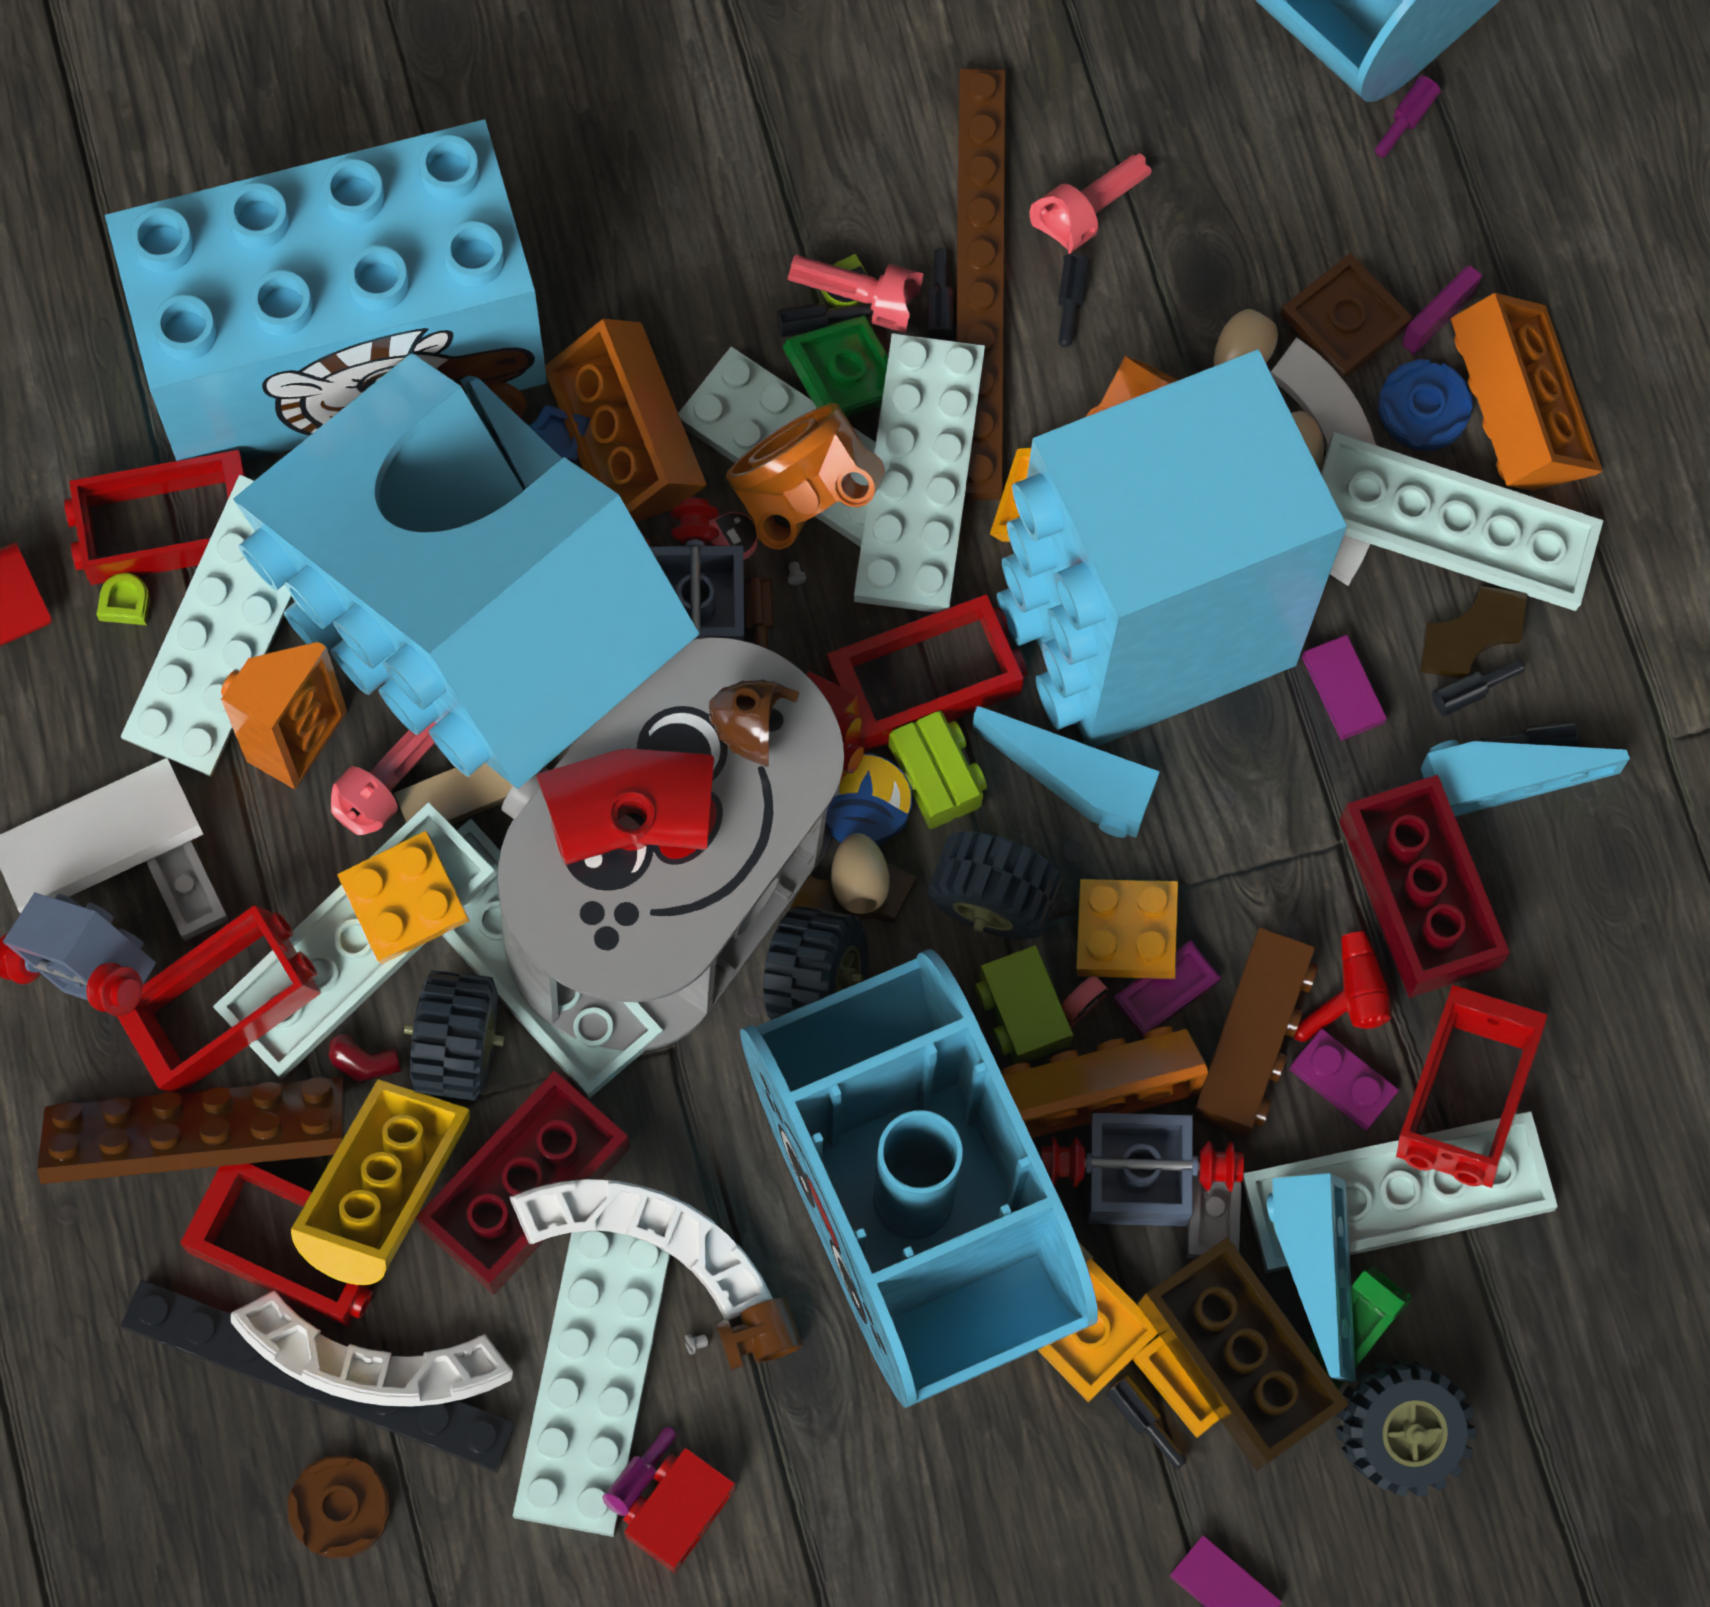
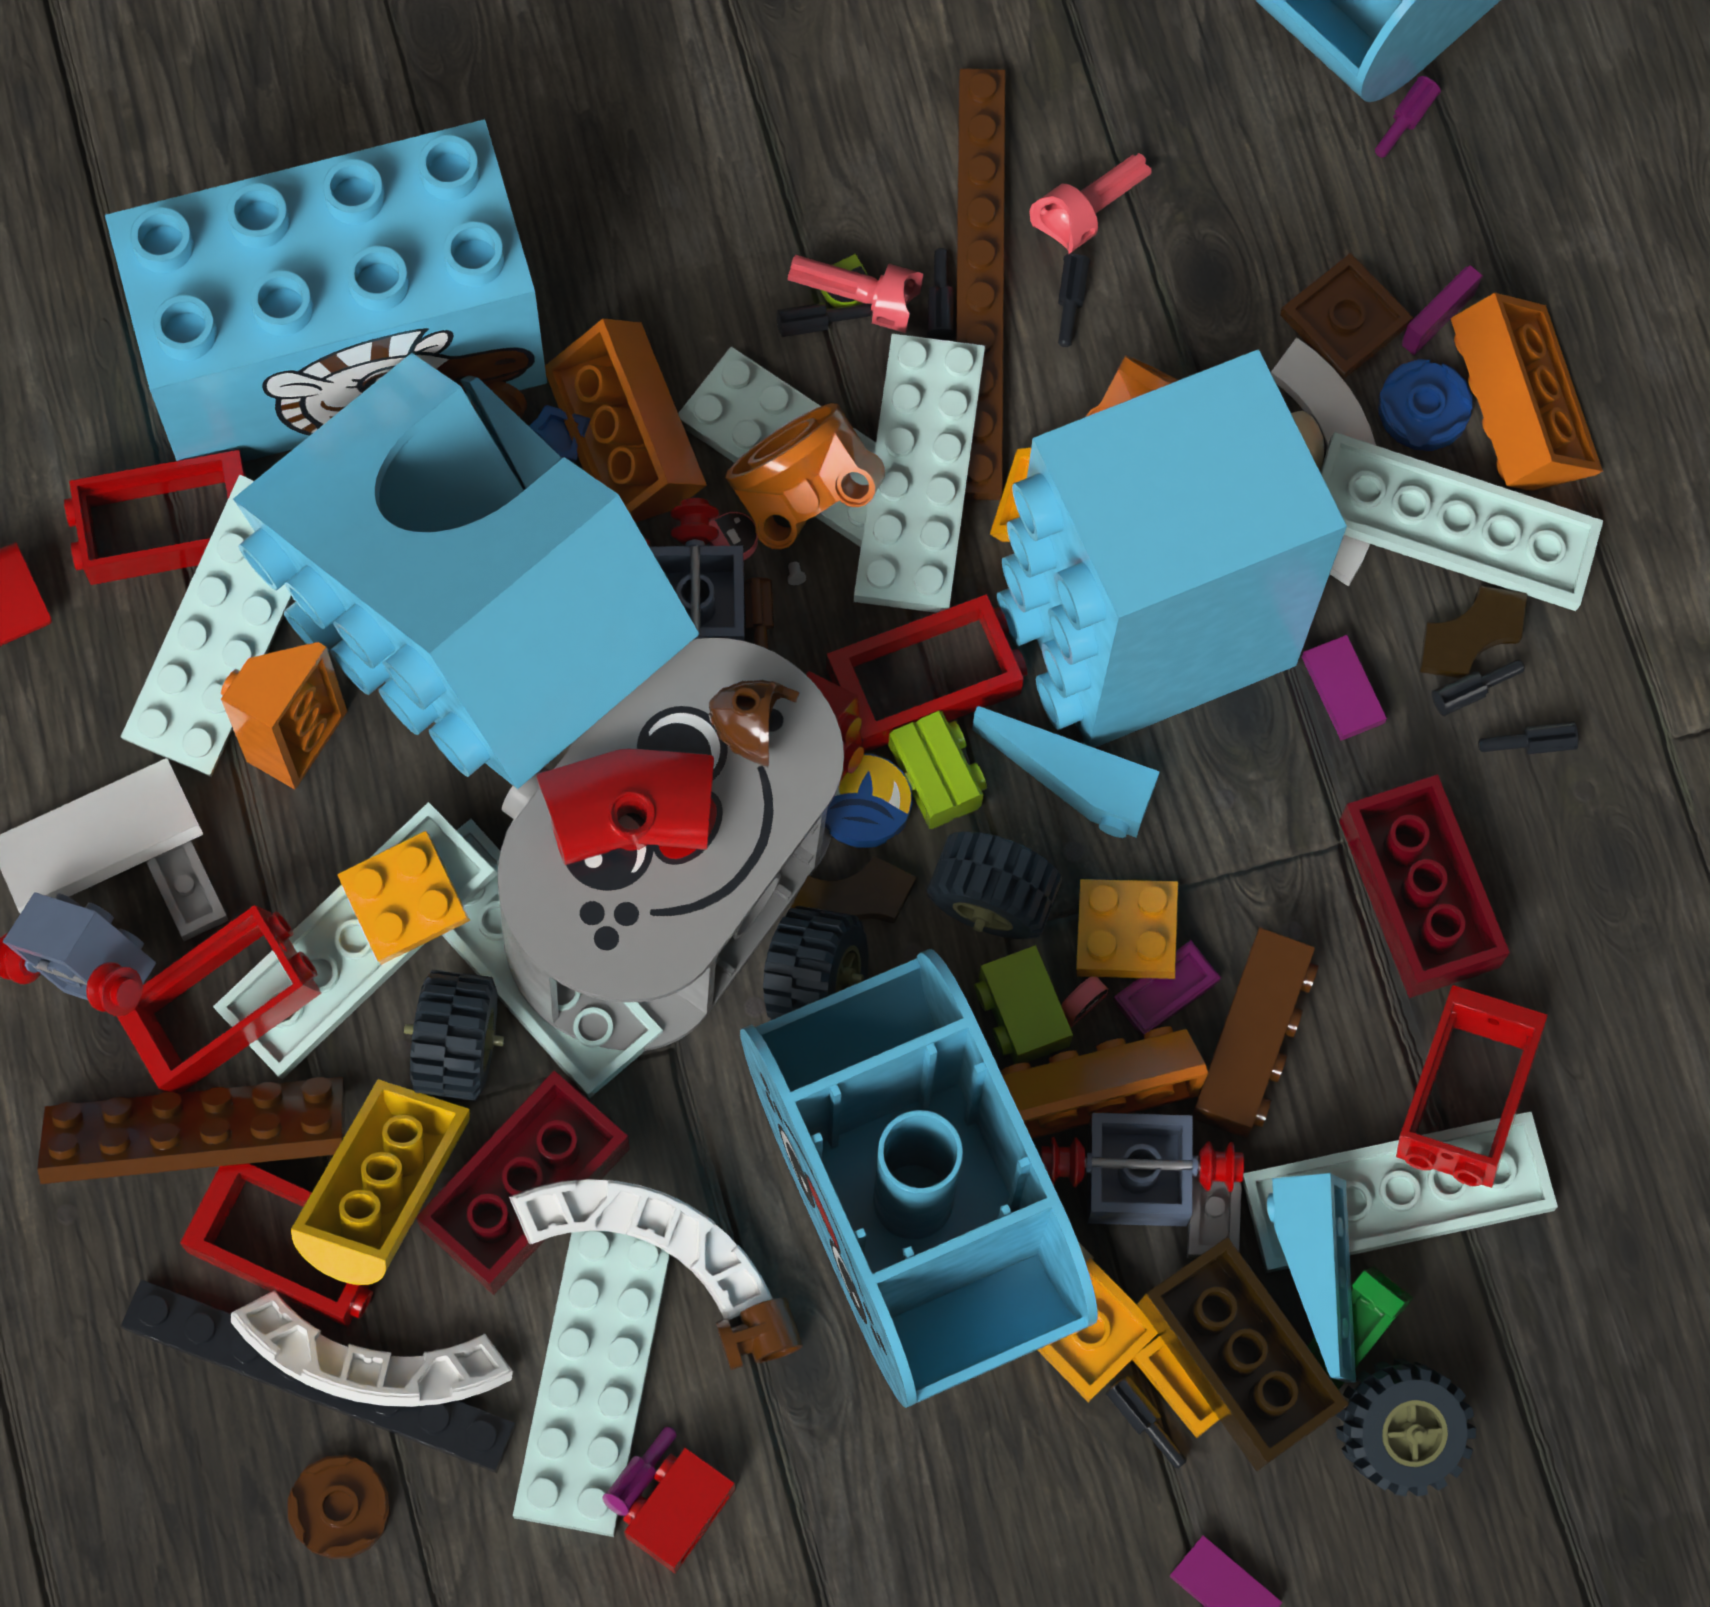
lime tile [97,573,150,625] -> none
dark red arm [328,1034,401,1082] -> none
coral piece [331,722,436,835] -> none
tan tile [394,763,513,825] -> none
light grey piece [685,1334,708,1355] -> none
green tile [782,315,889,418] -> none
tan animal [831,833,890,914] -> none
tan animal [1214,309,1278,366] -> none
magenta plate [1289,1028,1399,1131] -> none
red piece [1294,931,1391,1042] -> none
medium azure slope [1421,740,1630,817] -> none

